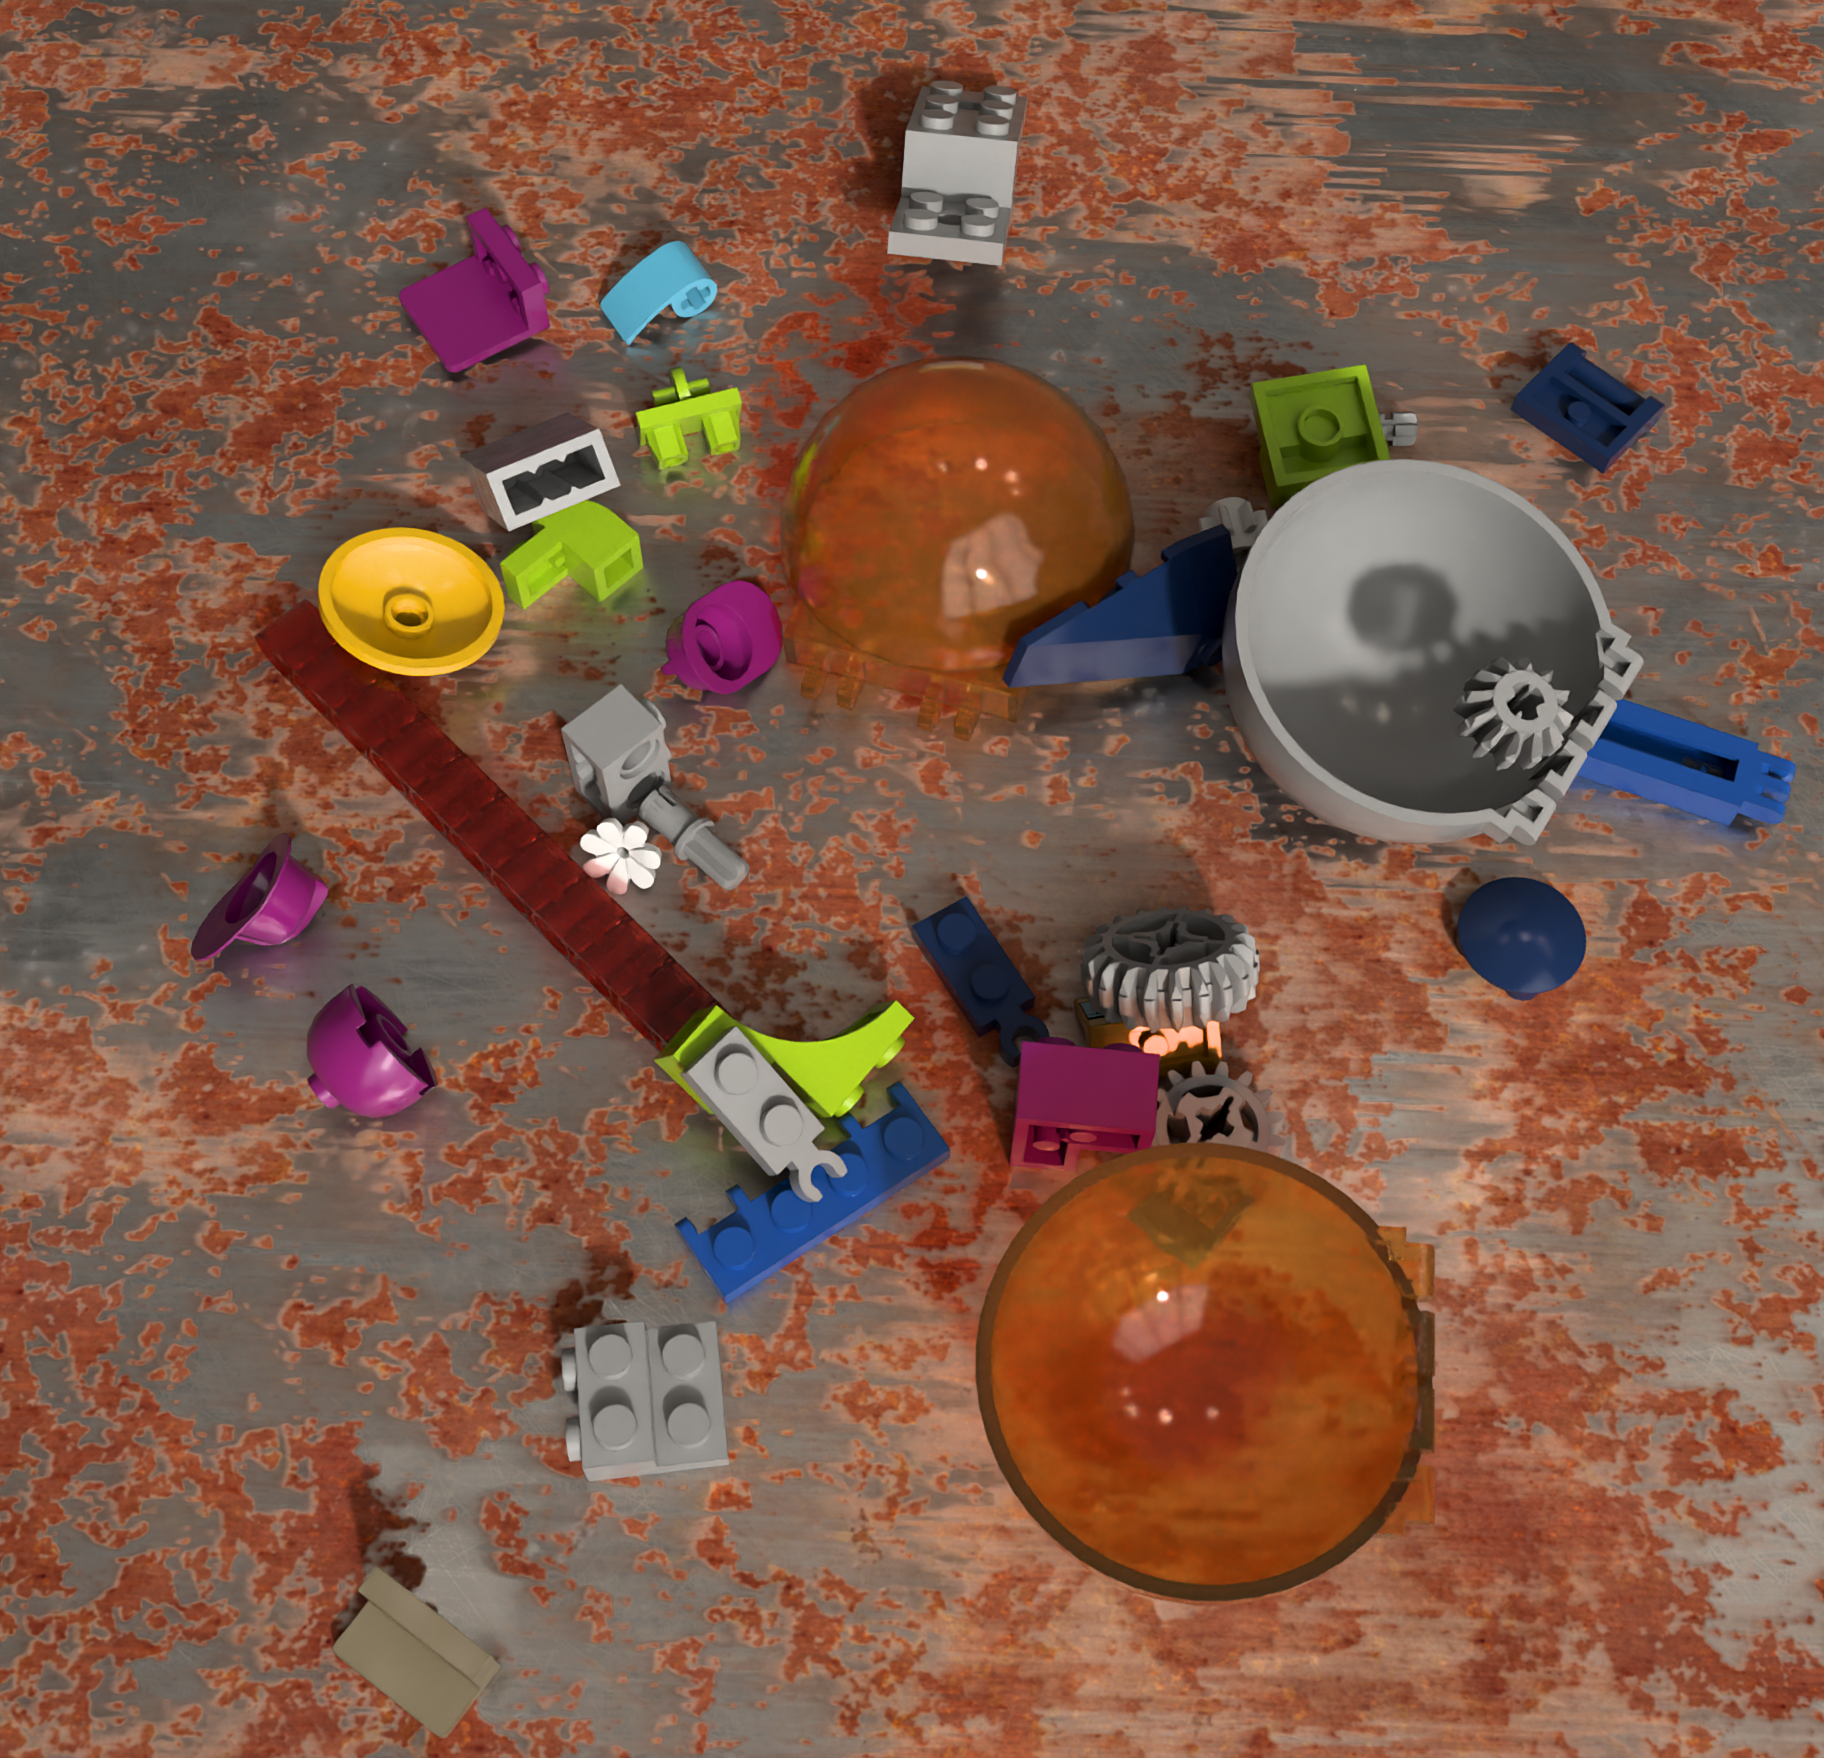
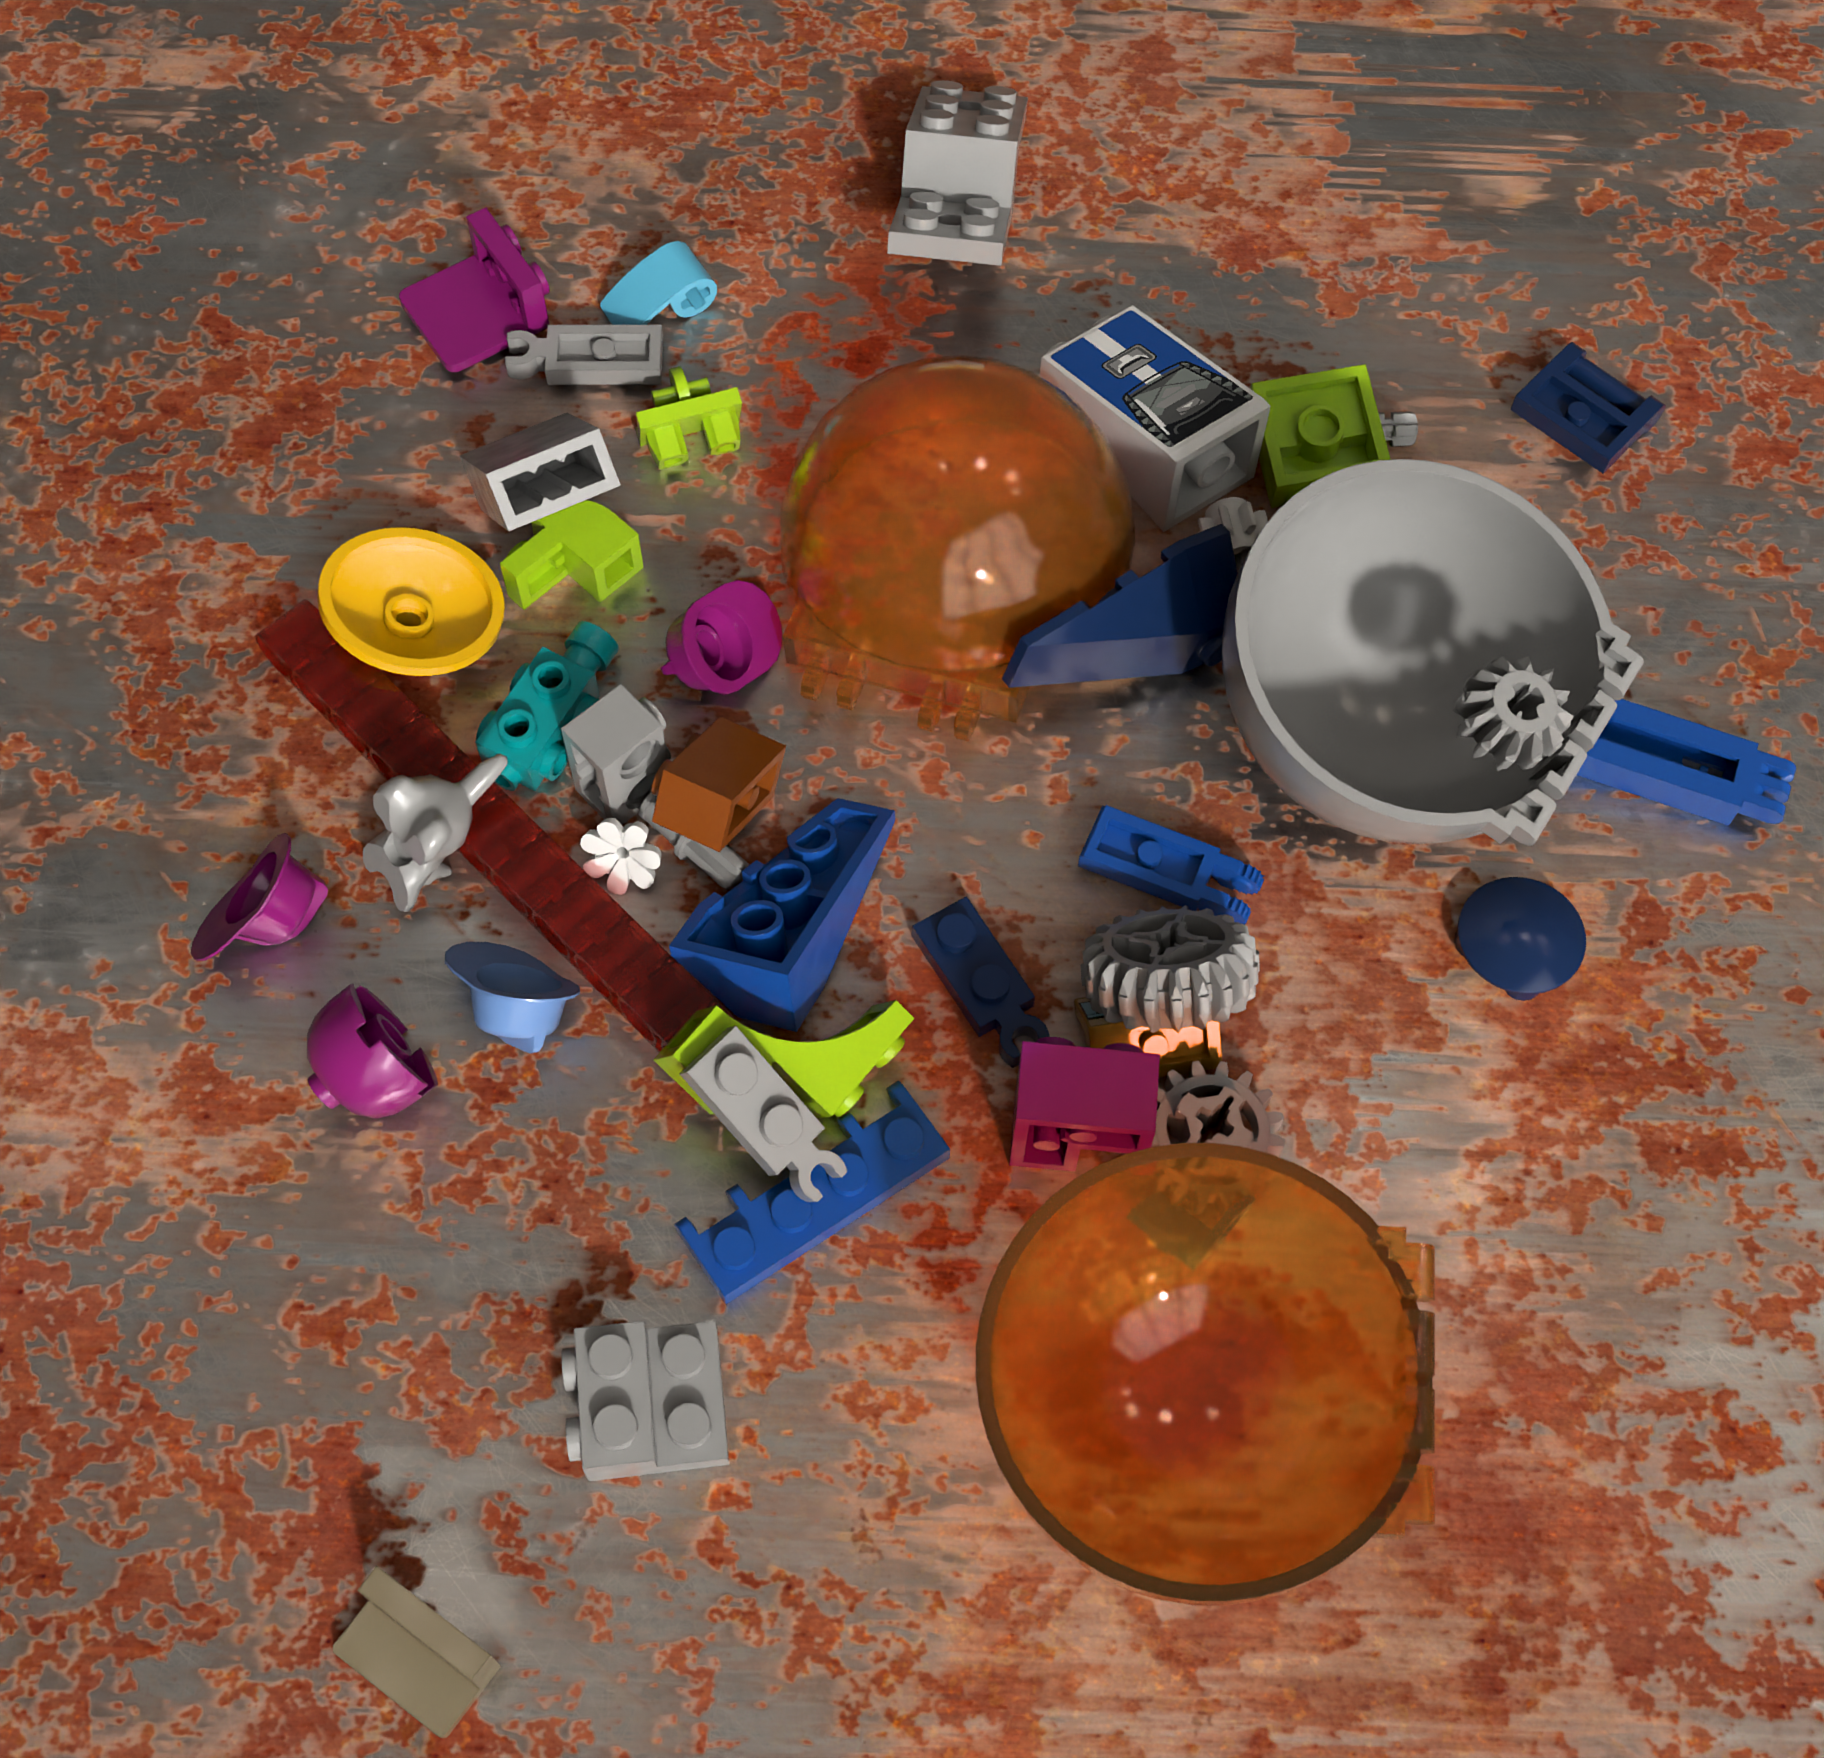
none -> light grey animal [362,754,508,912]
none -> medium blue piece [445,942,580,1054]
none -> teal brick [475,621,619,791]
none -> light grey plate [505,325,663,385]
none -> dark orange brick [651,716,786,852]
none -> blue wedge [669,798,896,1032]
none -> slope [1038,305,1271,532]
none -> blue hinge [1078,805,1264,925]

